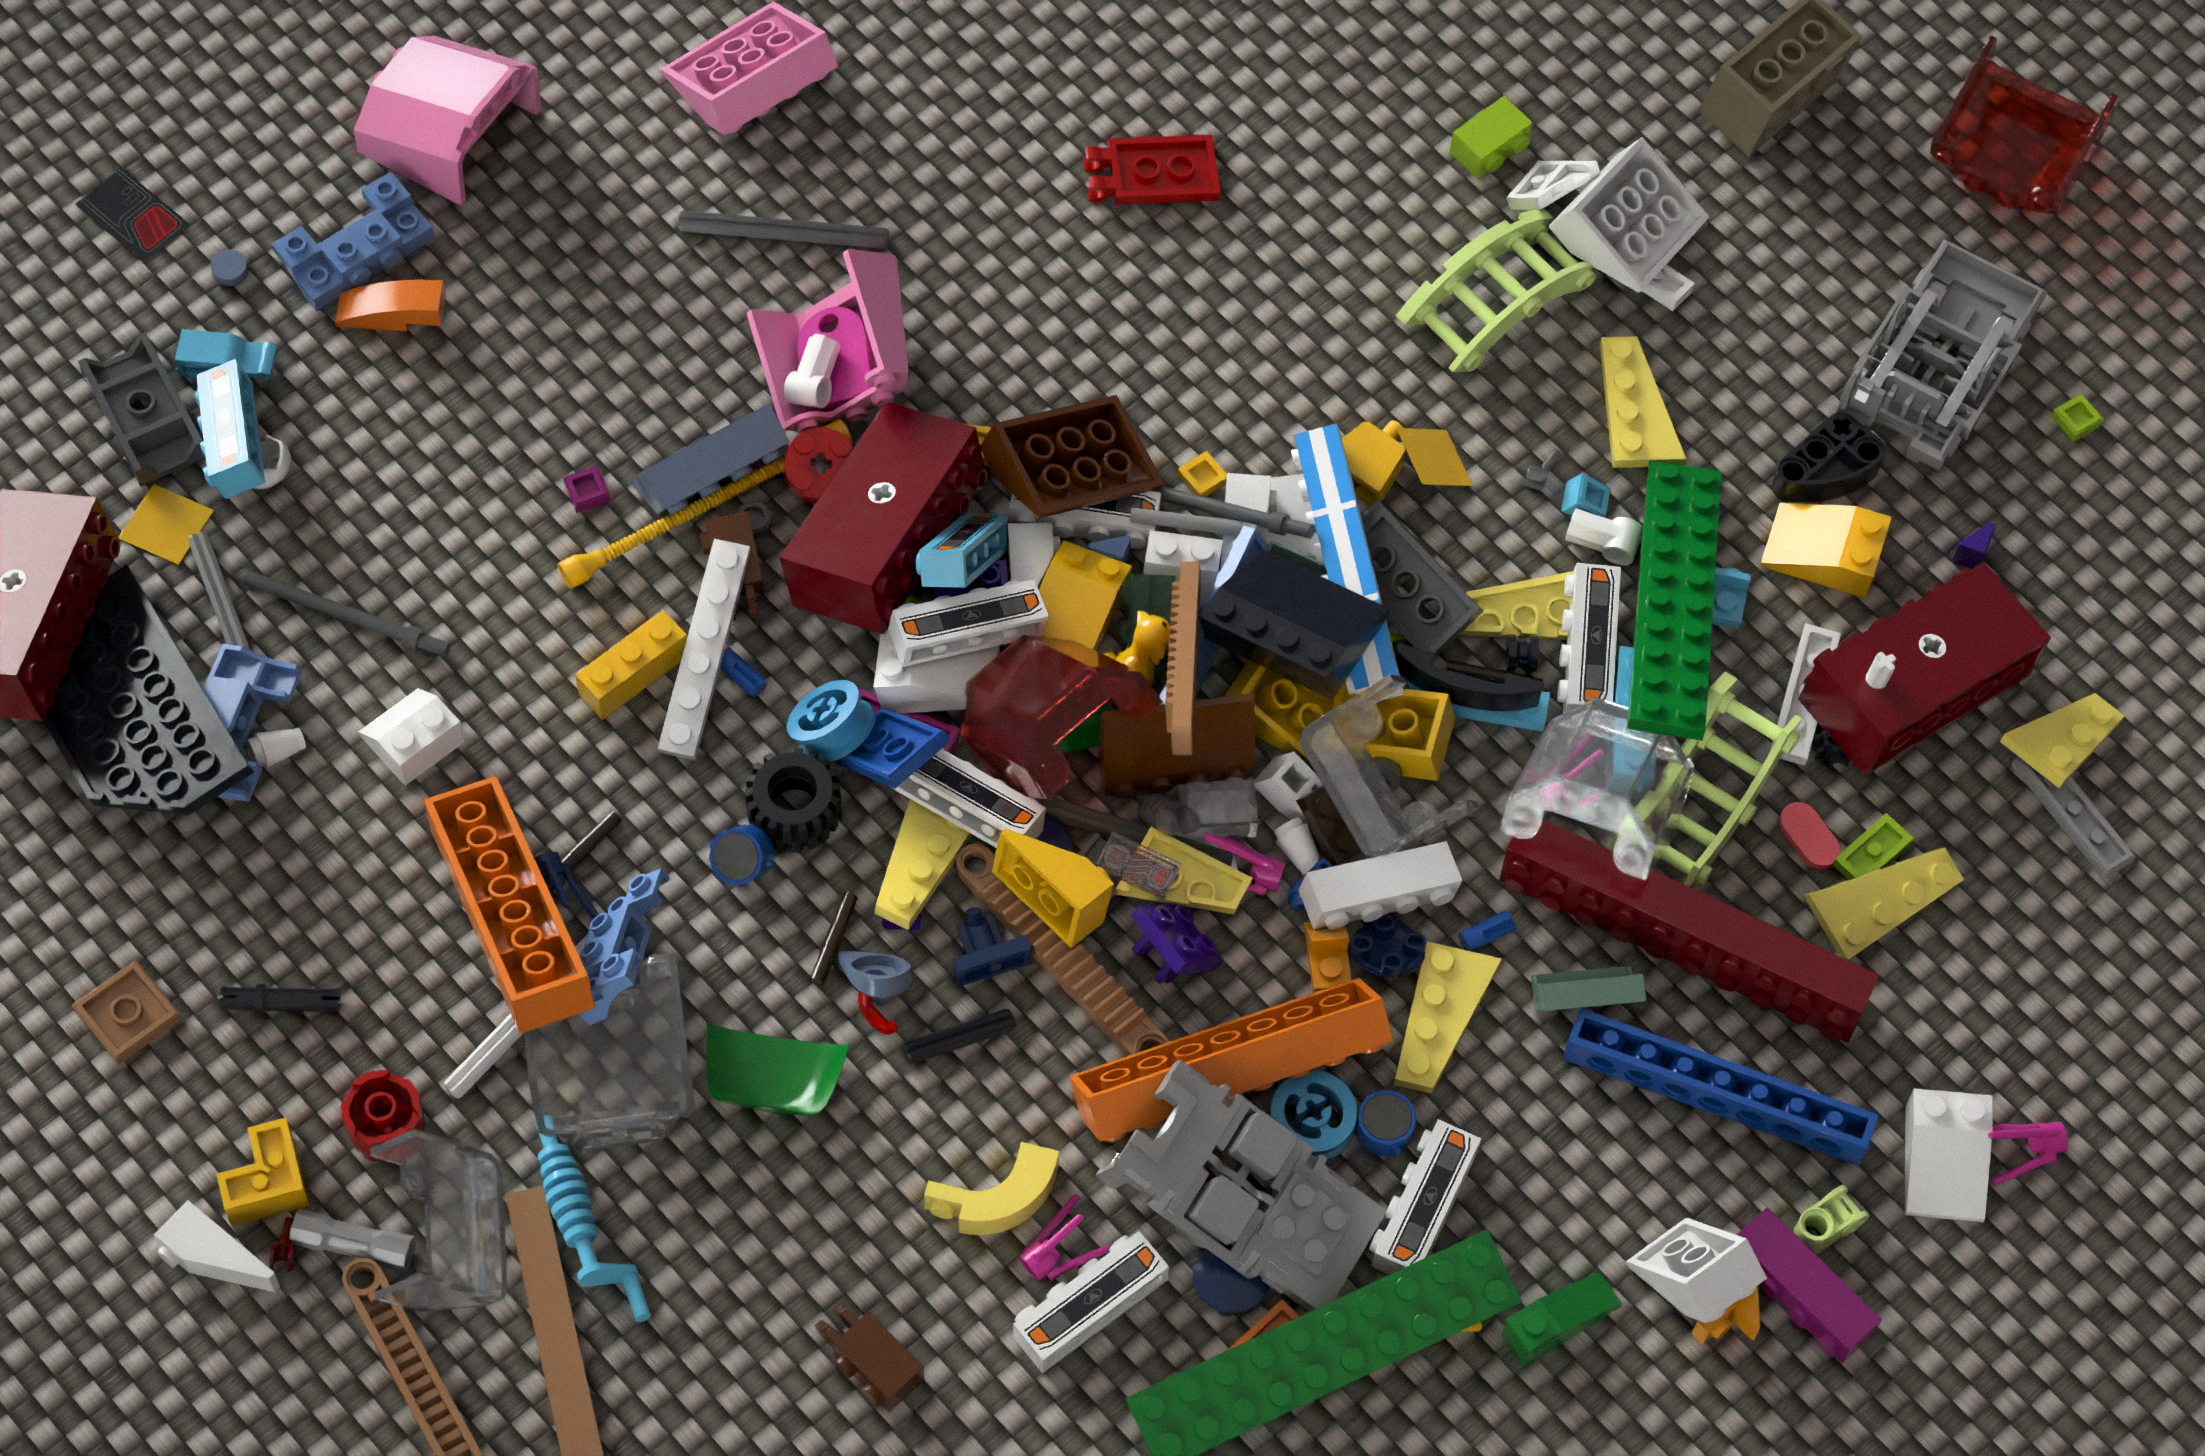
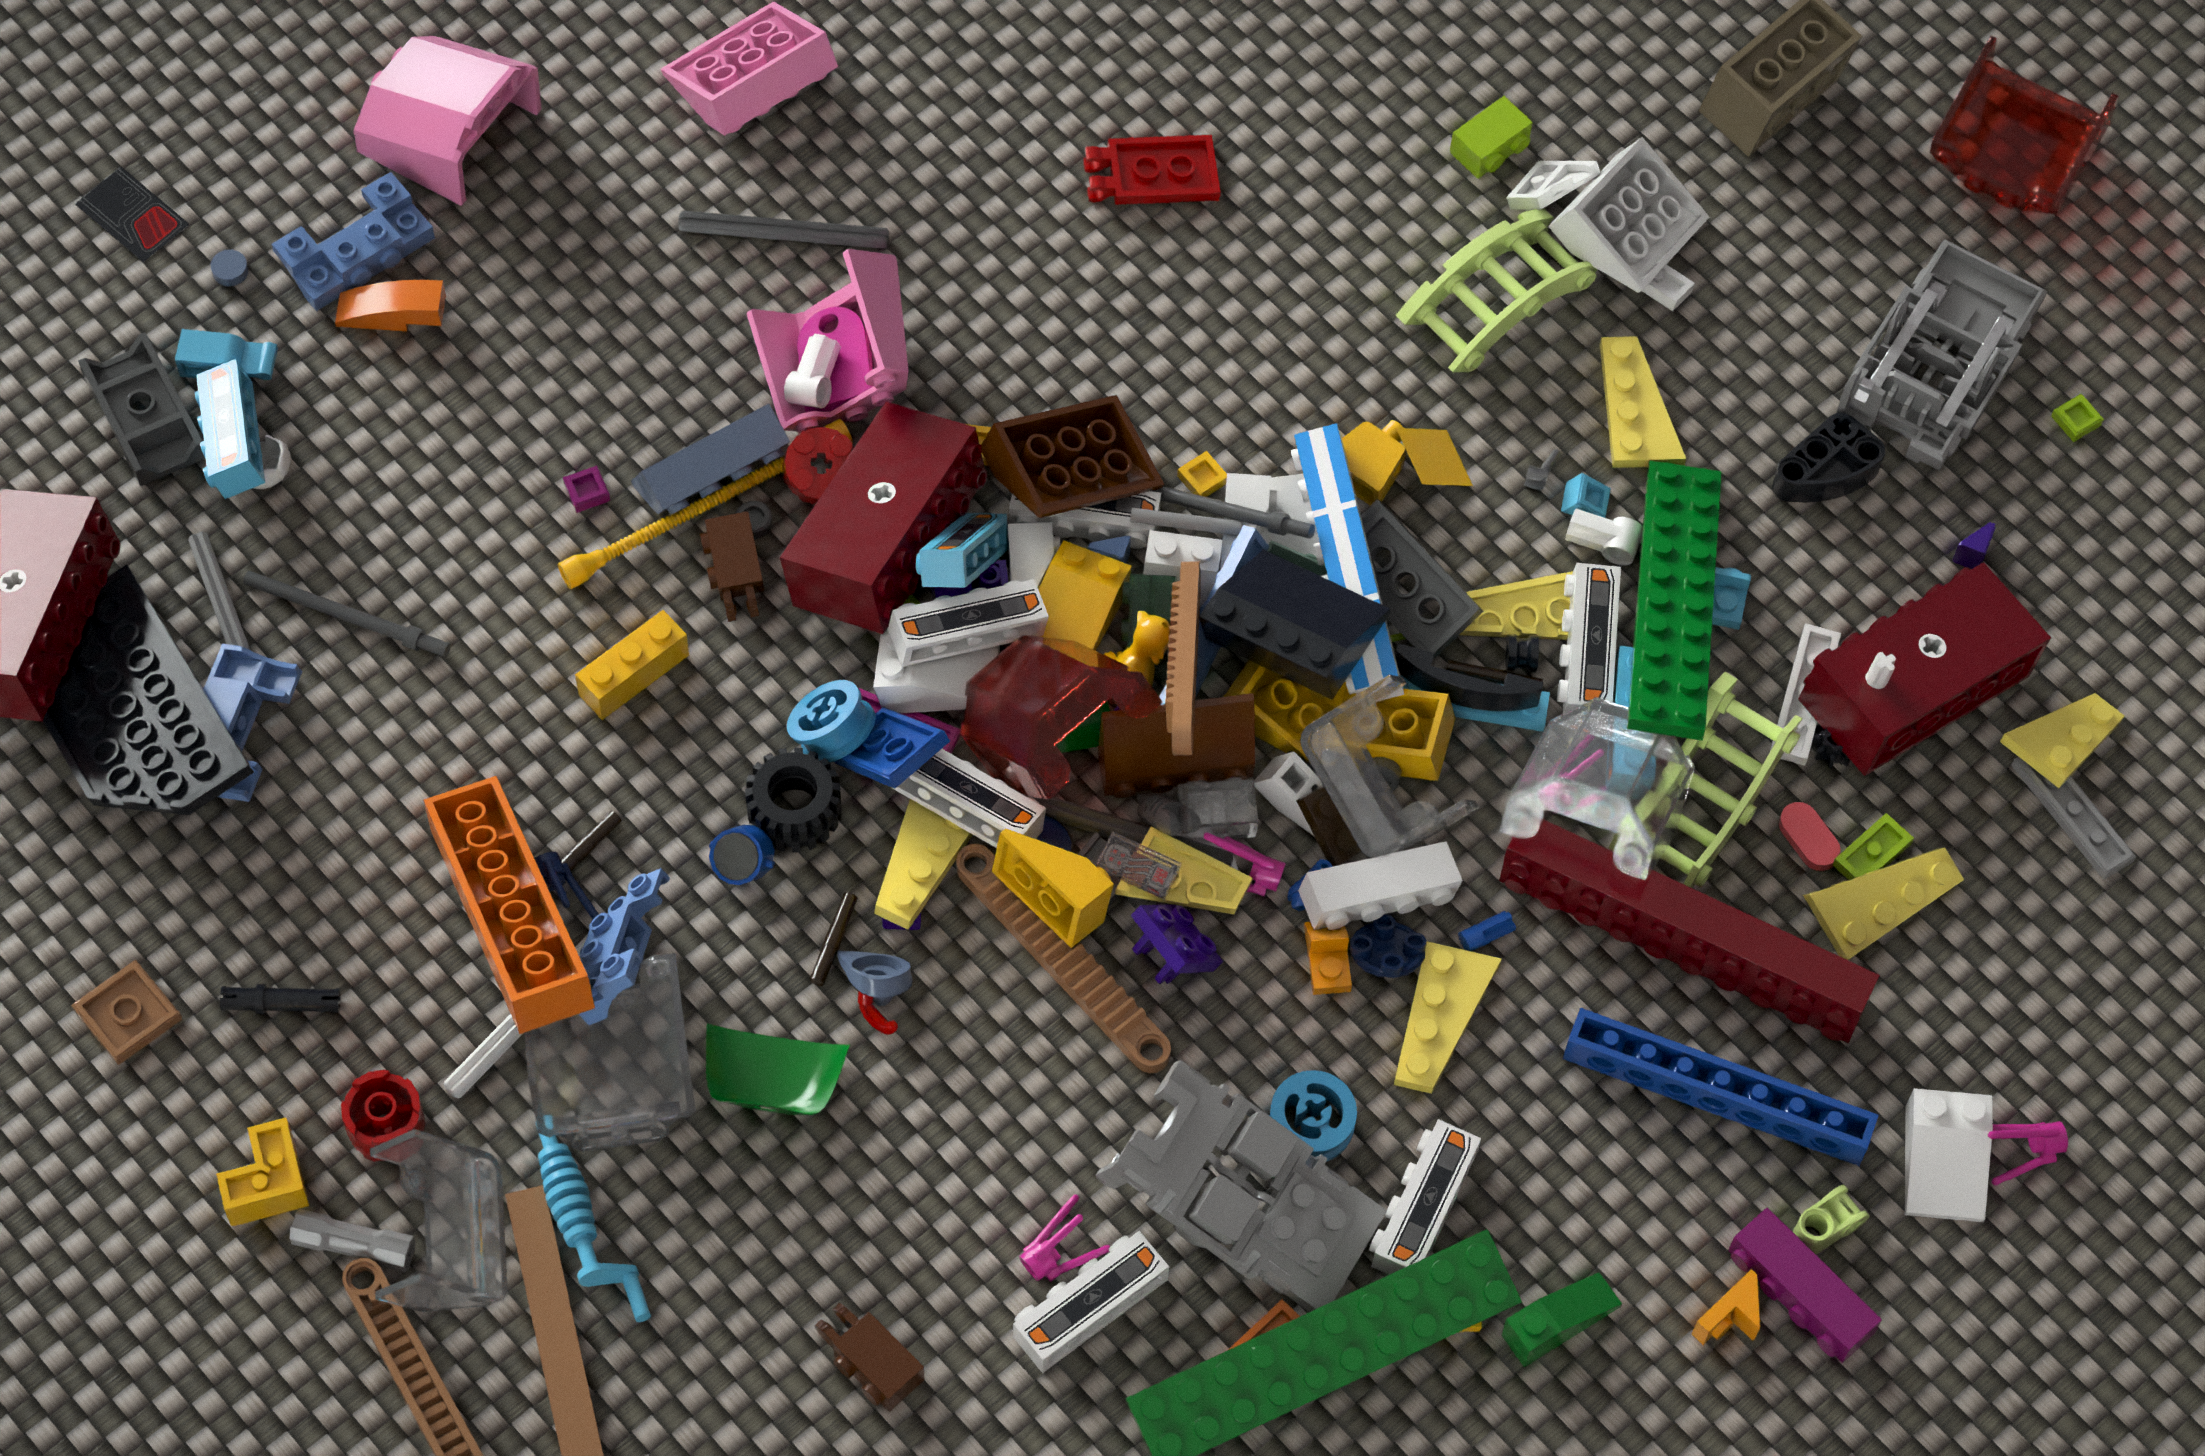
yellow sticker [118,484,214,565] -> none
white slope [154,1200,280,1292] -> none
white cone [246,727,306,769] -> none
dark red hand [270,1217,294,1272] -> none
white slope [358,688,465,786] -> none
white plate [657,539,751,760] -> none
blue piece [720,648,767,698] -> none
black axle [903,1008,1015,1064] -> none
light yellow arch [924,1142,1060,1235] -> none
dark blue piece [953,907,1031,987] -> none
orange brick [1069,978,1393,1142] -> none
dark blue dish [1193,1242,1270,1317] -> none
white cone [1274,817,1320,876] -> none
piece [1355,1090,1417,1157] -> none
sand green container [1531,966,1646,1011] -> none
white slope [1626,1218,1767,1323] -> none
yellow slope [1760,503,1892,599] -> none

